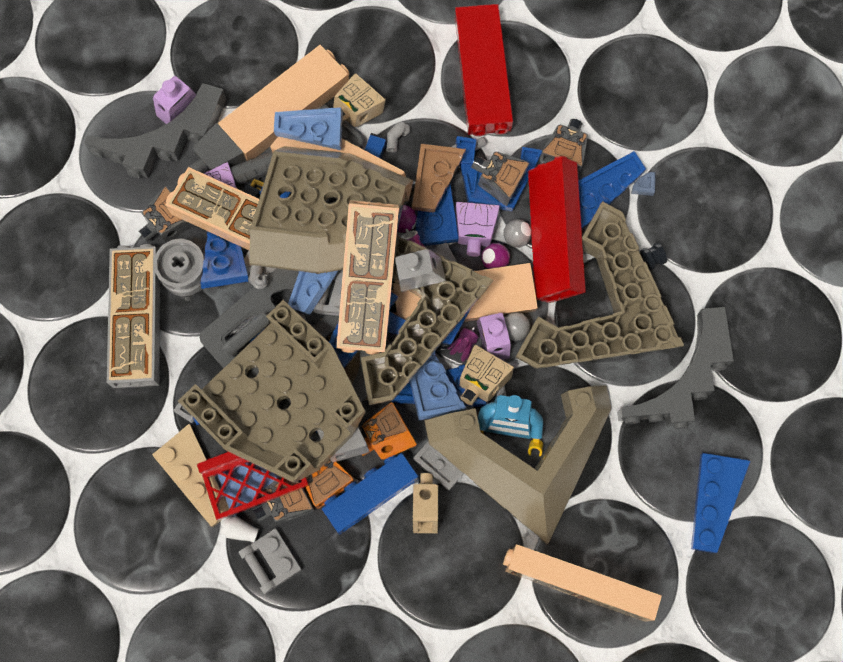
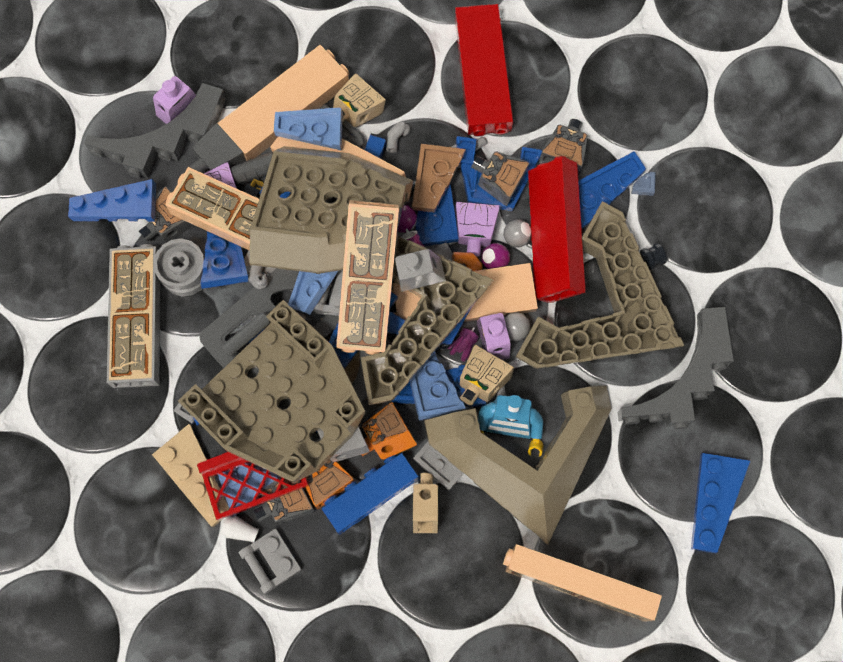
none -> wing [68,179,156,222]
none -> orange arm [452,252,482,271]

